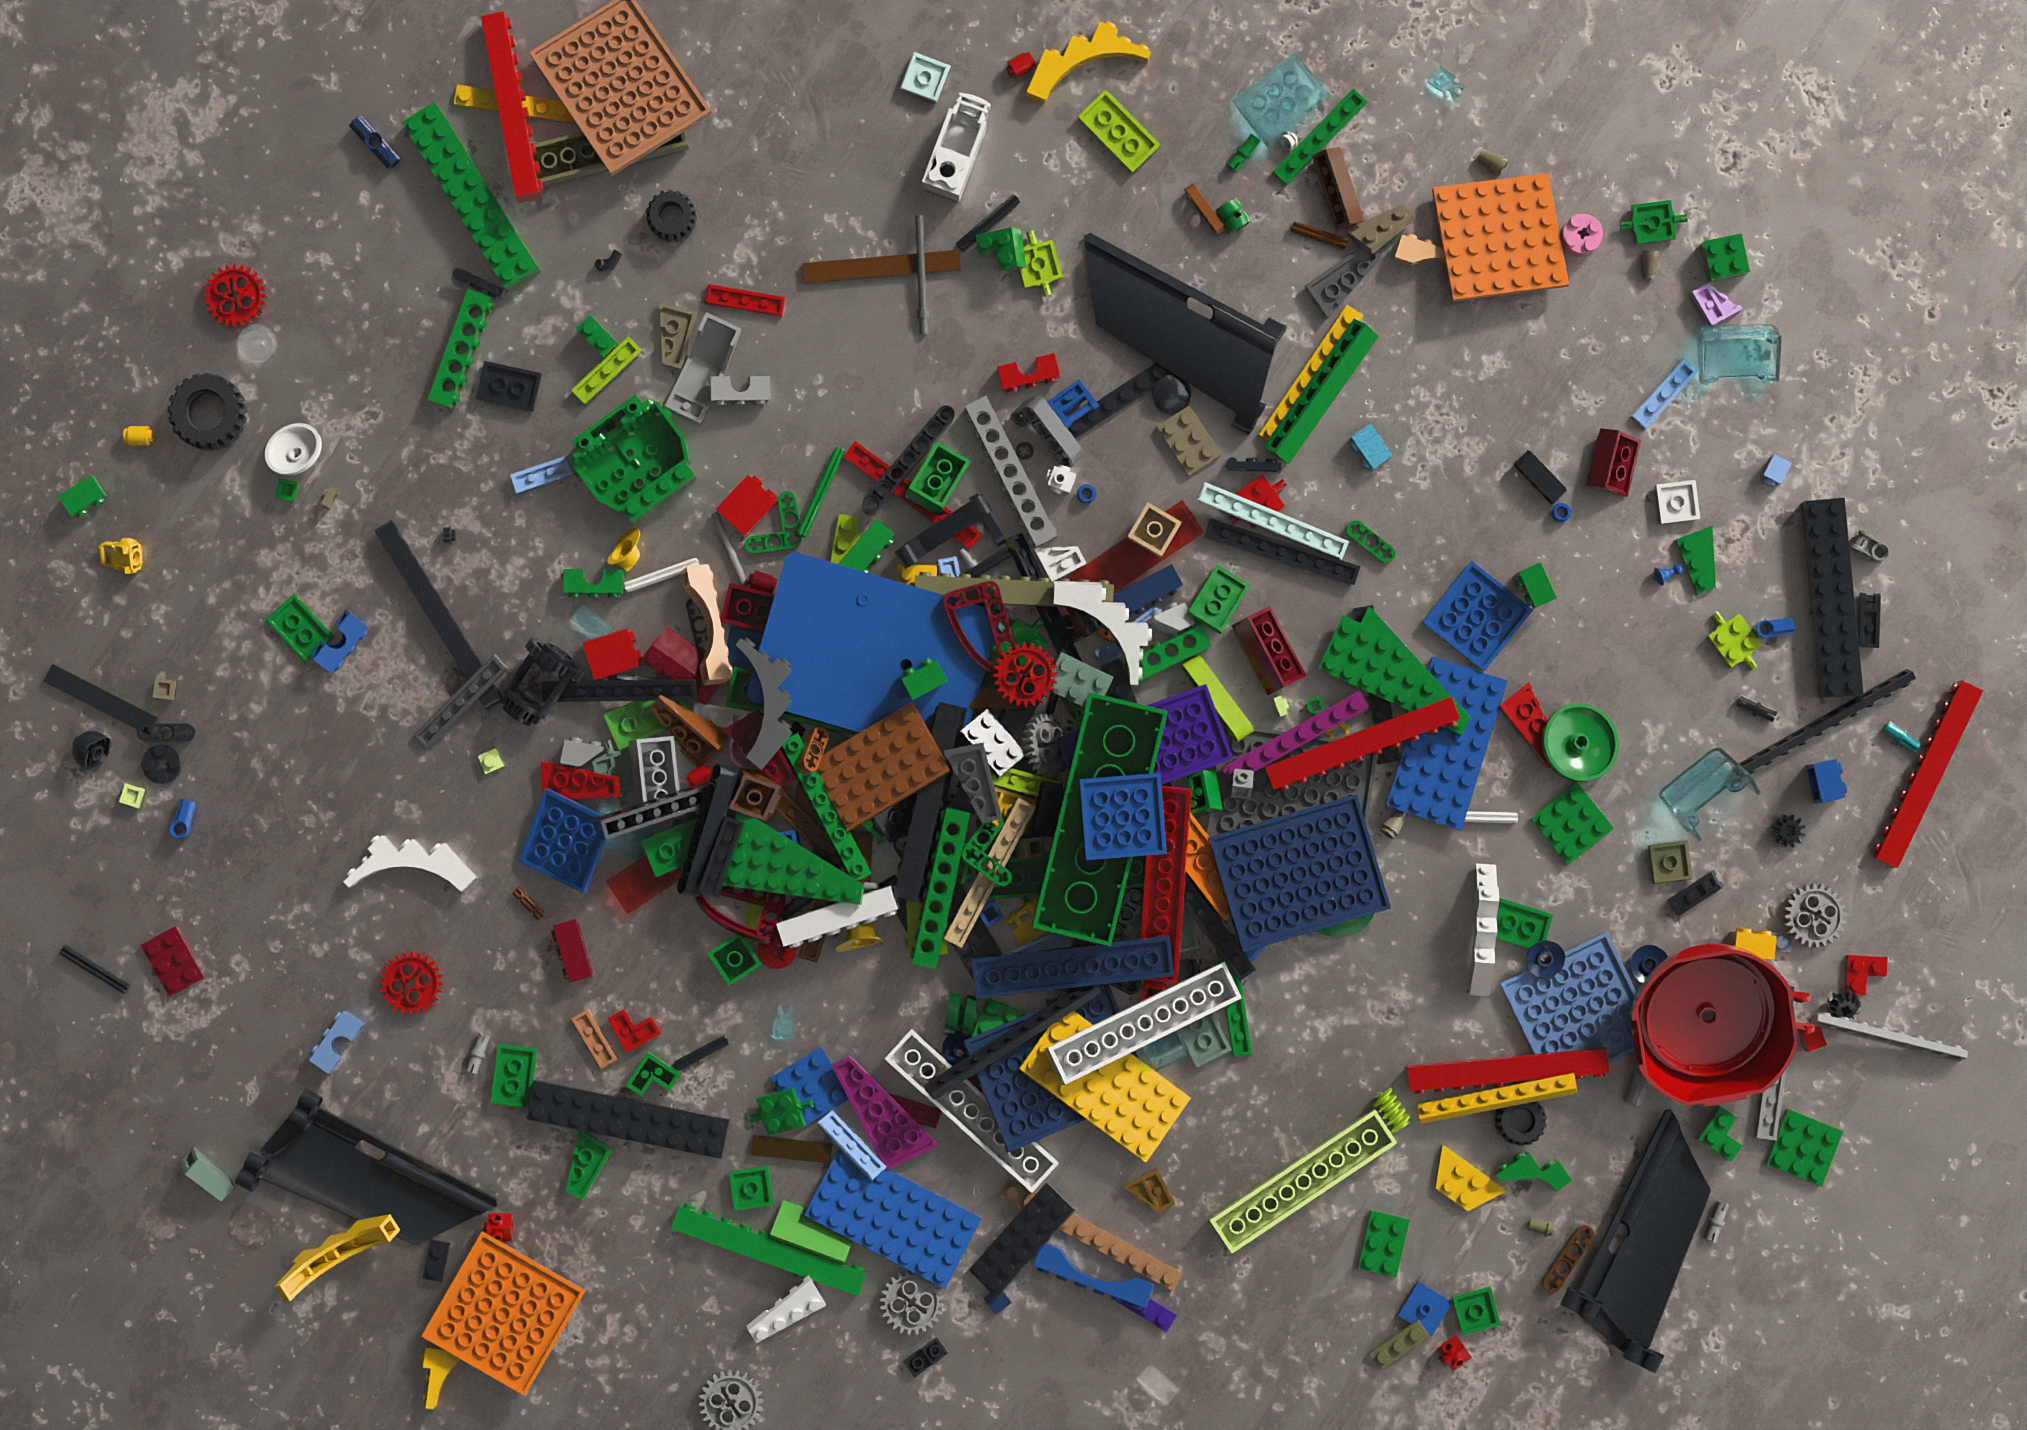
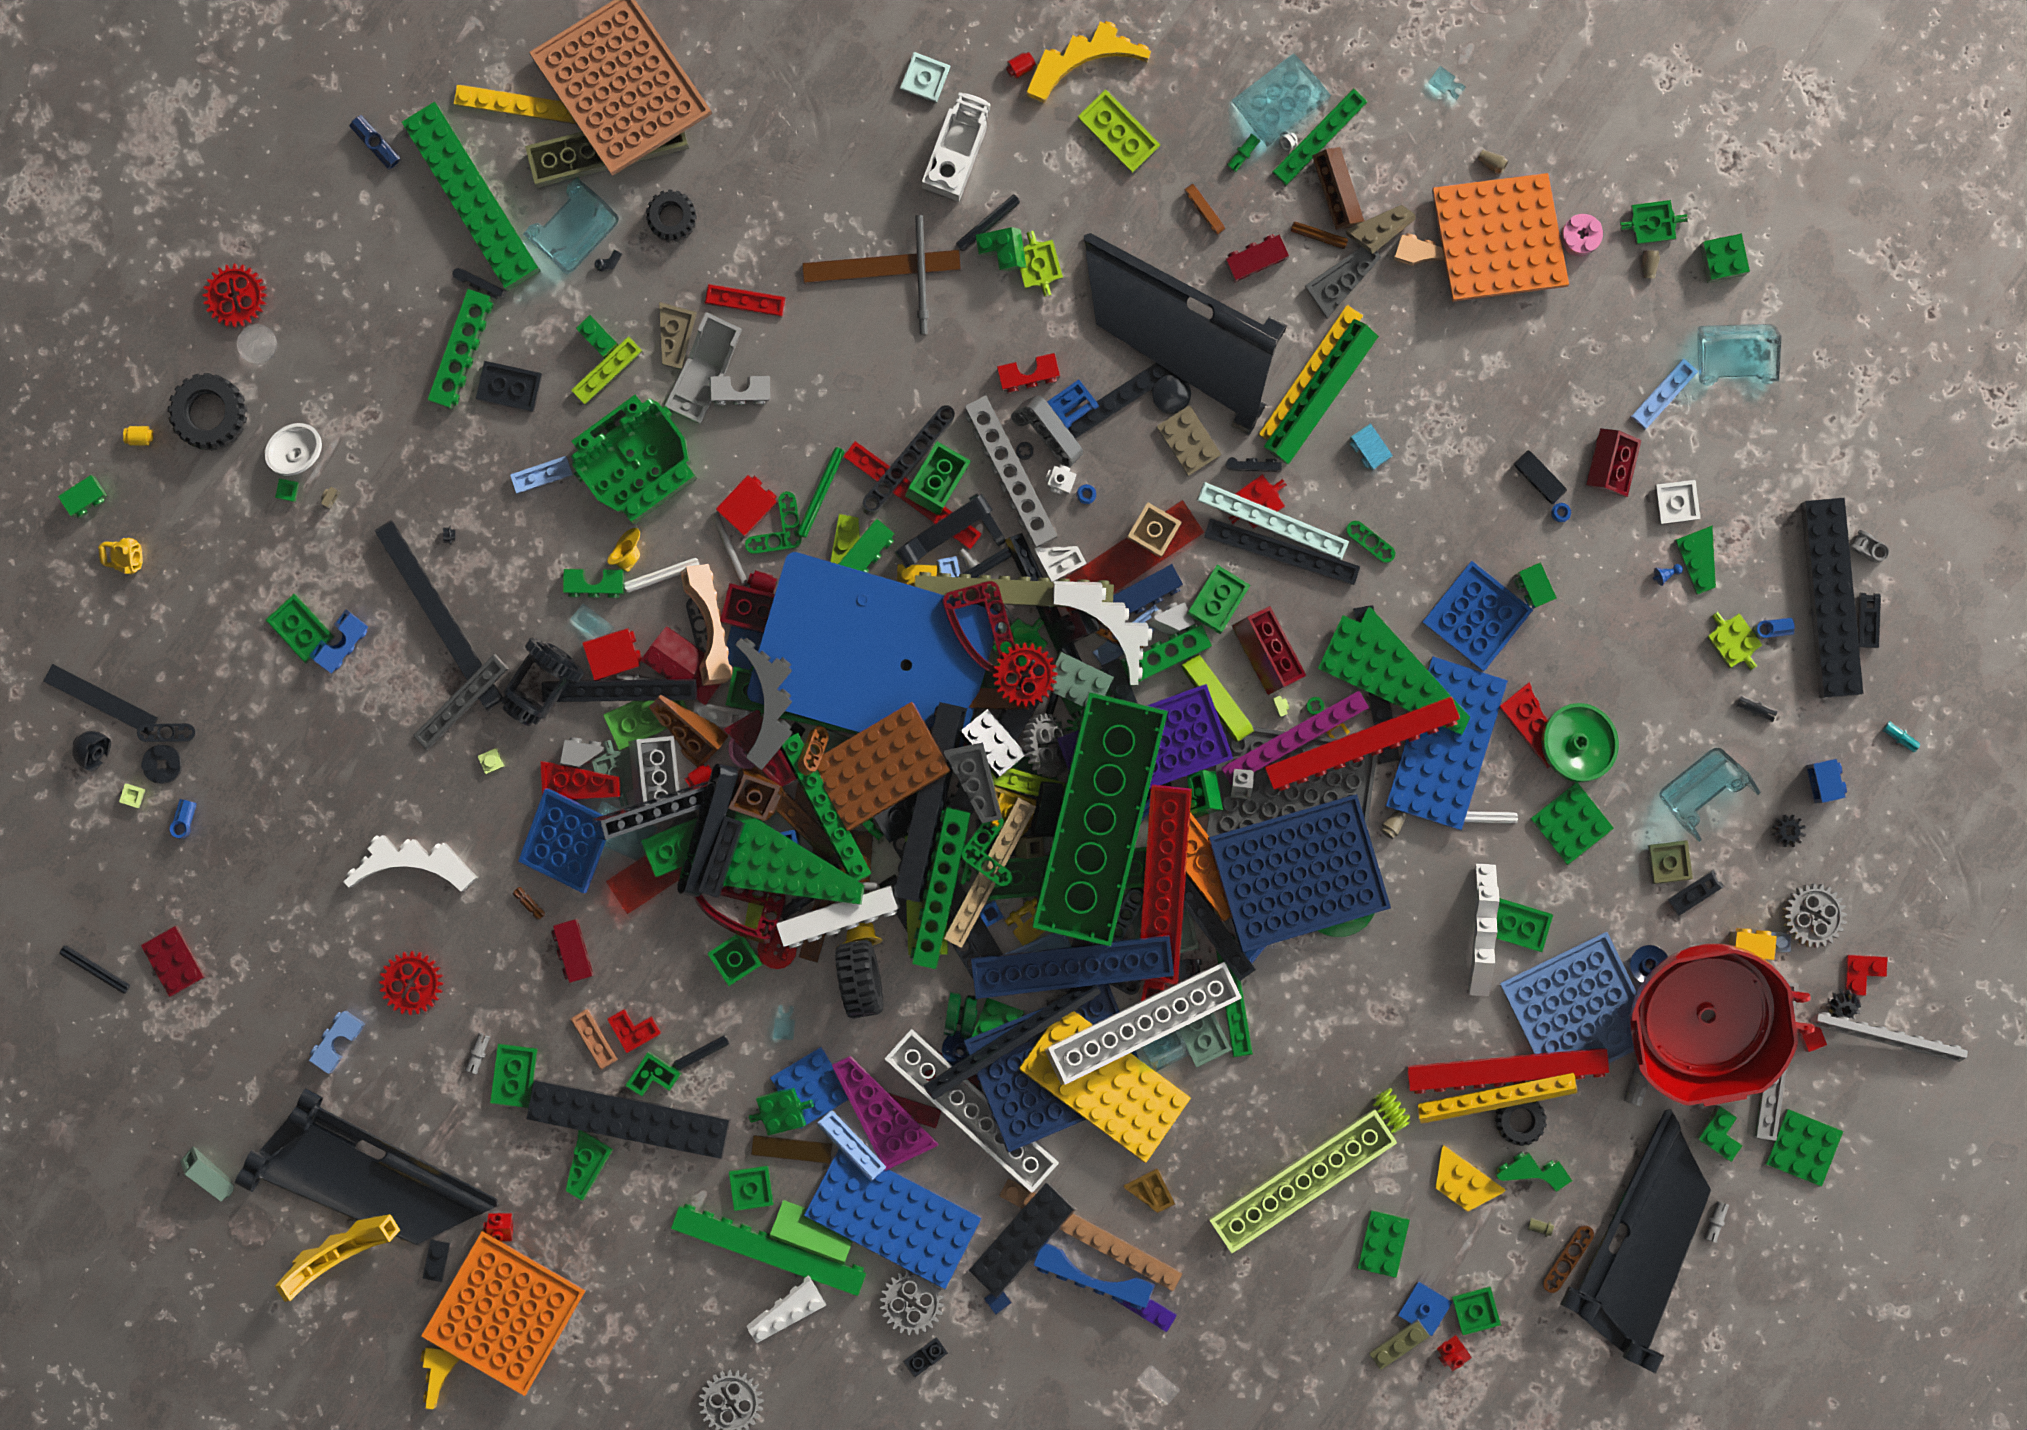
dark tan plate [153,678,176,700] -> none
red brick [481,11,544,203] -> none
green brick [900,657,948,700] -> none
blue plate [1079,773,1167,860] -> none
green wheel [1215,198,1251,235] -> none
dark blue dish [1526,940,1565,978] -> none
lavender wing [1690,283,1742,327] -> none
black plate [1736,669,1916,775] -> none
light blue brick [1760,454,1792,487] -> none
red brick [1872,680,1984,868] -> none
none -> clear light blue windscreen [523,177,619,274]
none -> black tyre [835,940,884,1019]
none -> dark red brick [1225,234,1289,283]

